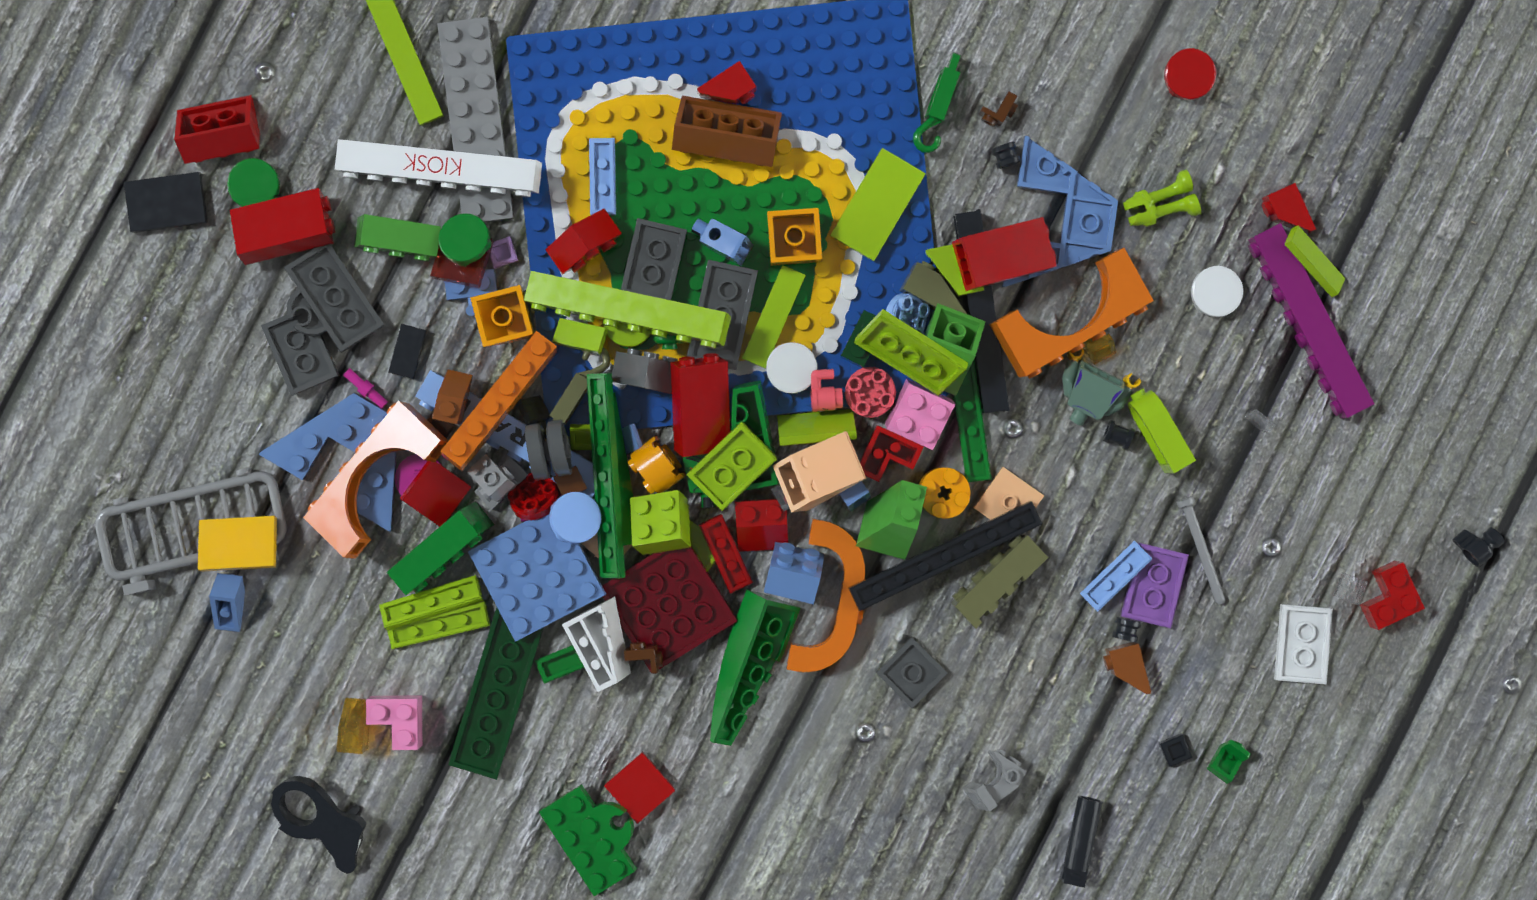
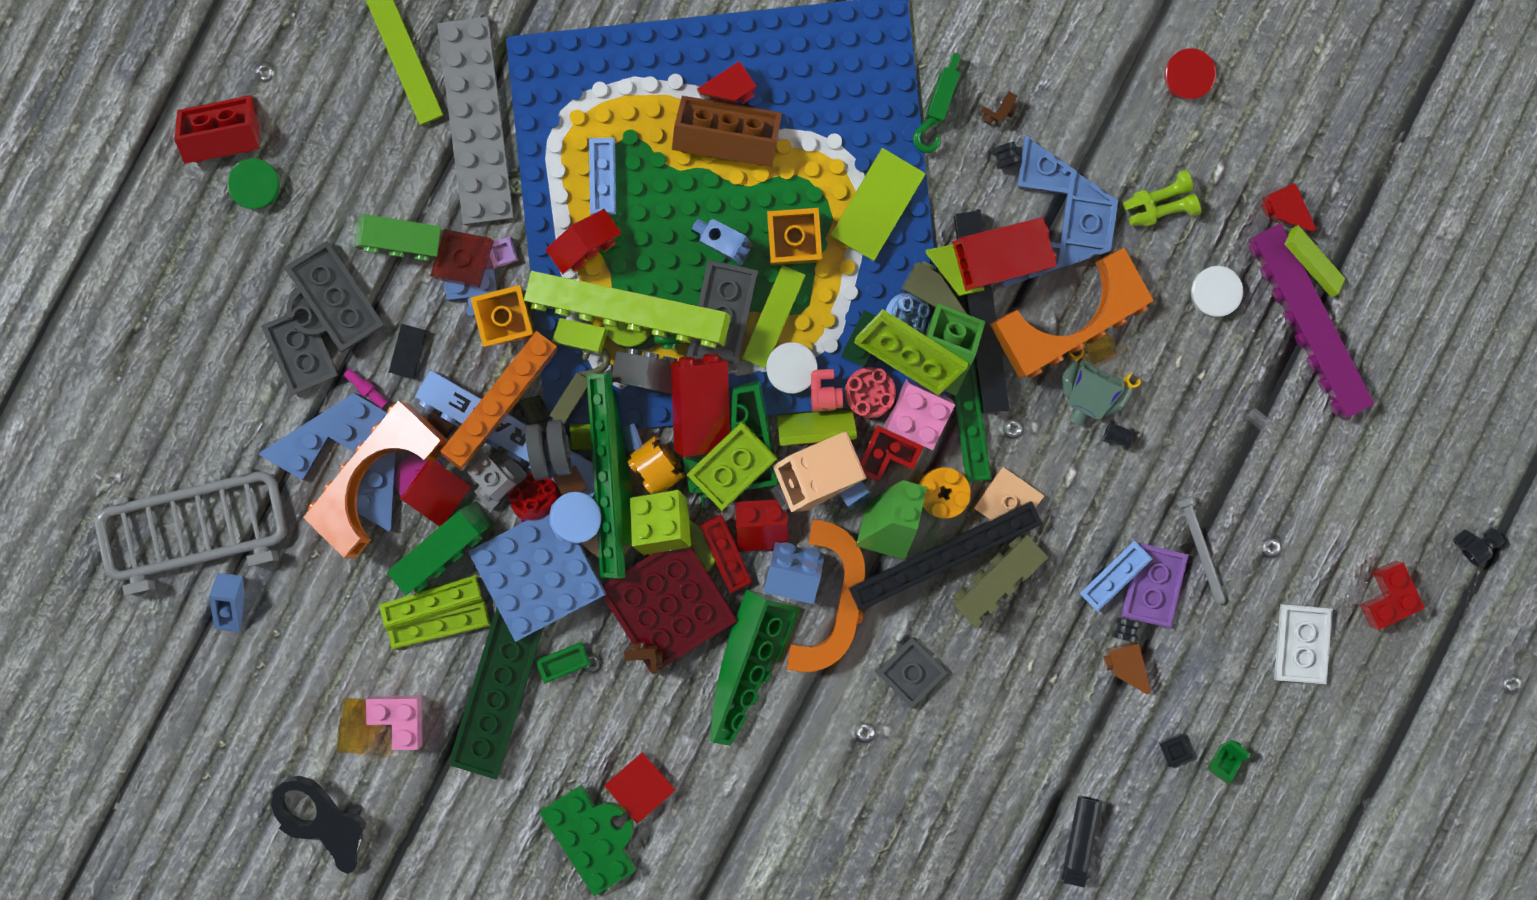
black tile [123,172,208,233] -> none
yellow tile [198,516,277,572] -> none
red brick [230,188,336,265] -> none
white brick [335,139,542,197] -> none
dark orange slope [432,369,473,425] -> none
green tile [438,213,492,266] -> none
white wedge [562,596,631,692] -> none
dark grey plate [621,218,687,300] -> none
light grey tile [963,749,1026,812] -> none
lime window [1127,388,1196,474] -> none

